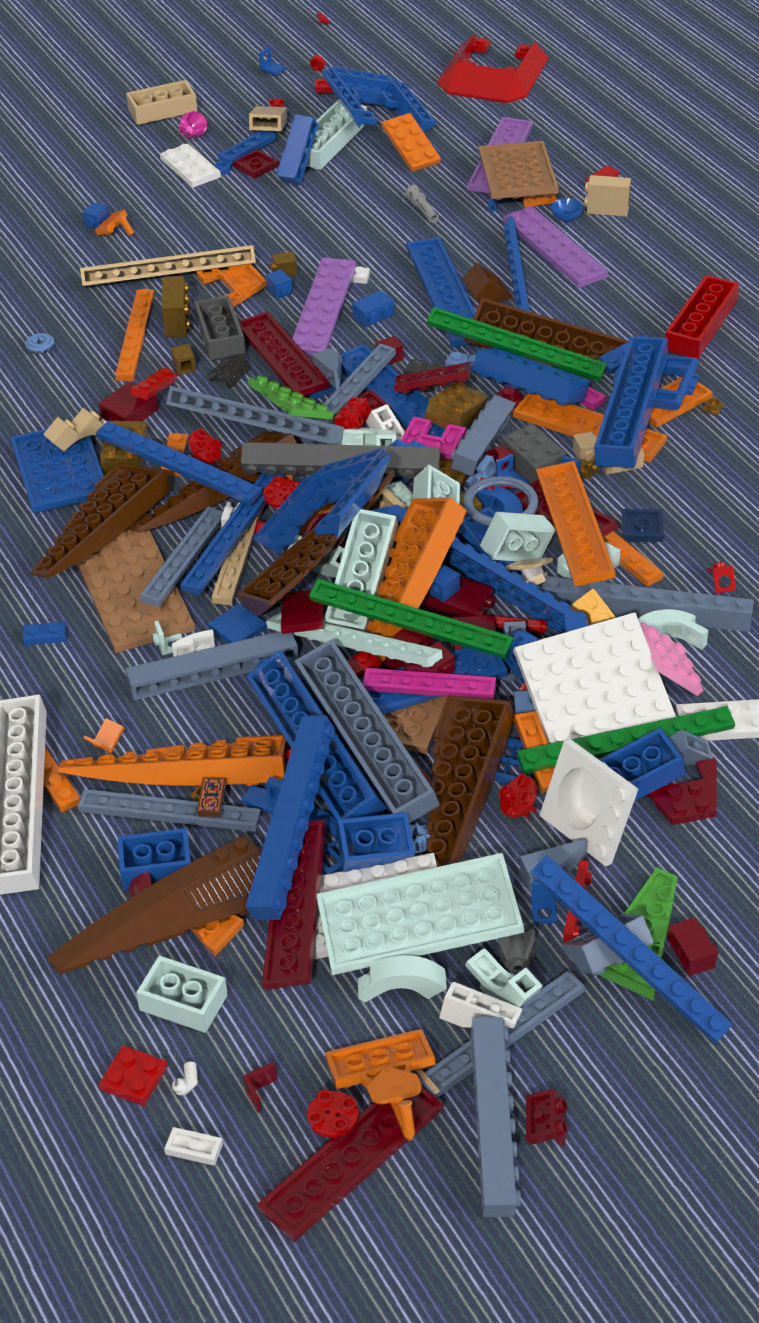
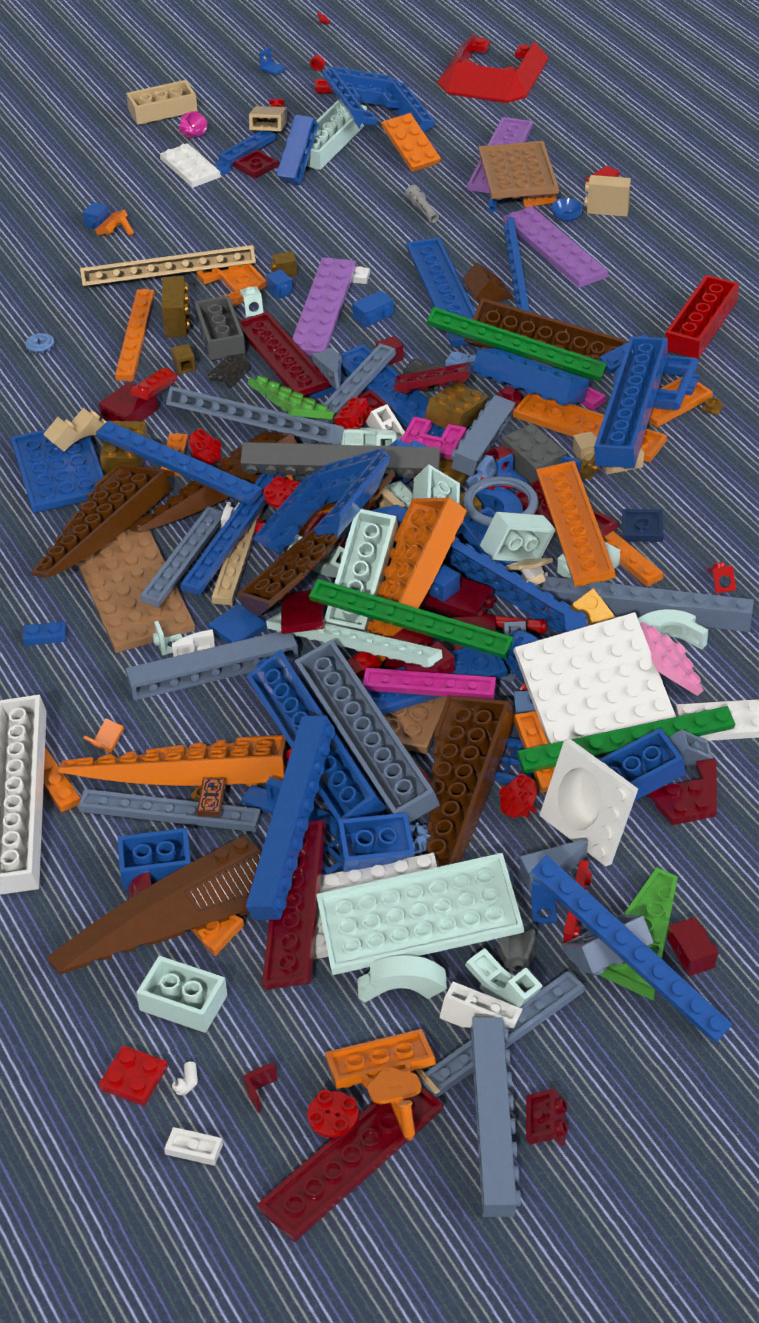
none -> light aqua bracket [240,287,264,317]

